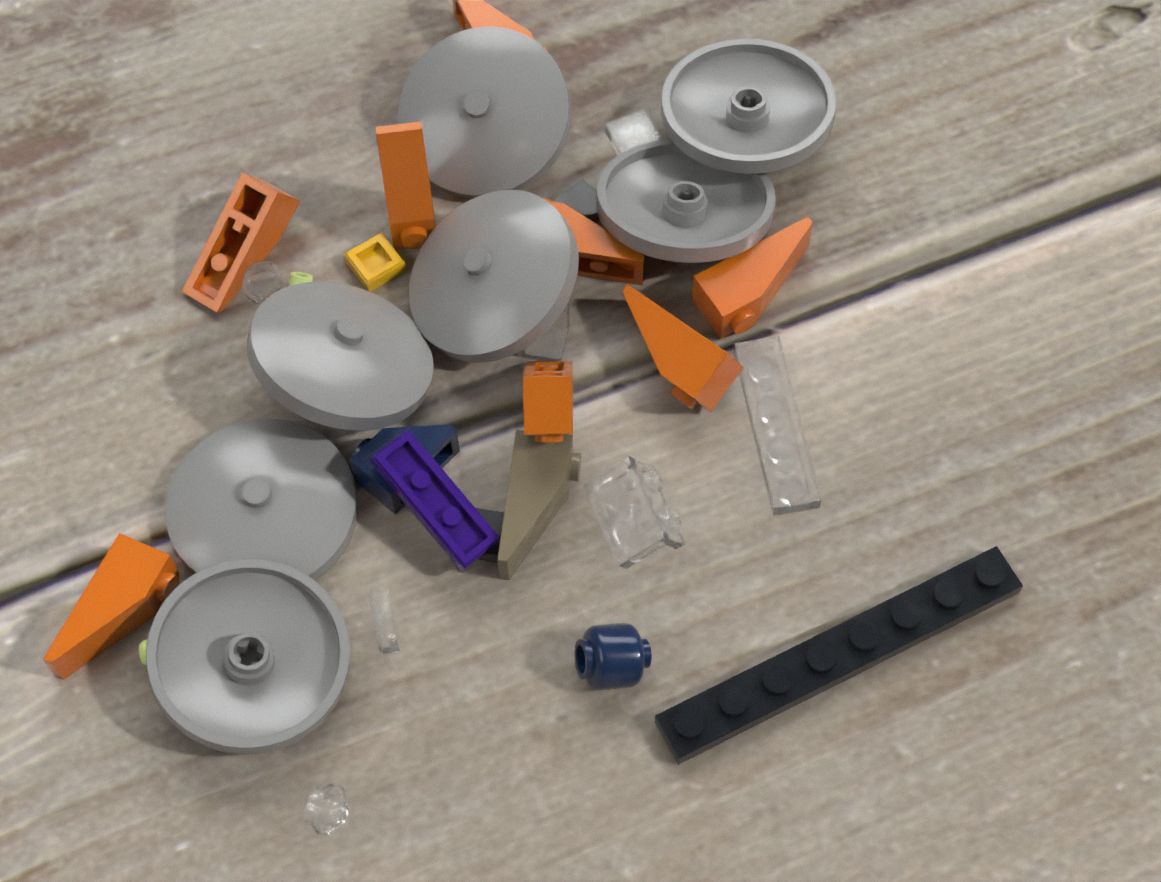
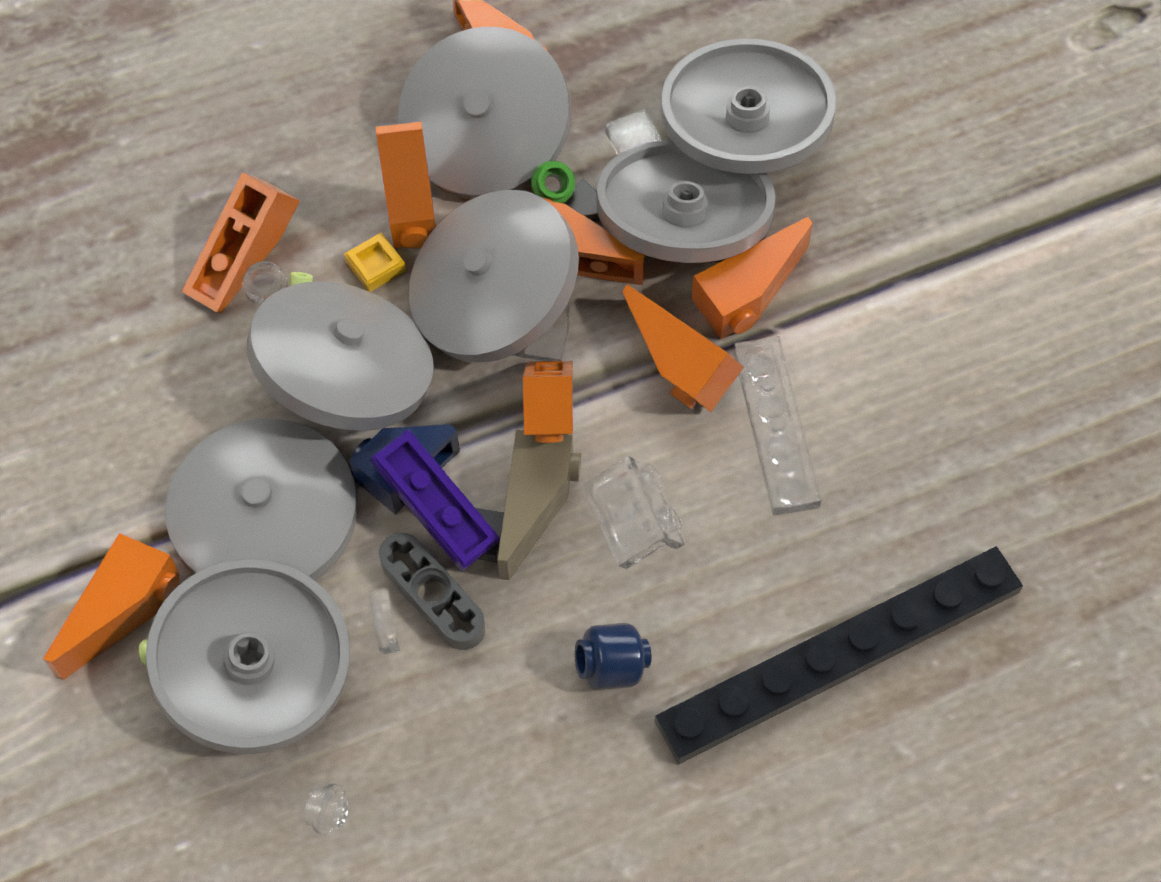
none -> dark grey beam [379,533,485,650]
none -> bright green plate [531,161,576,203]

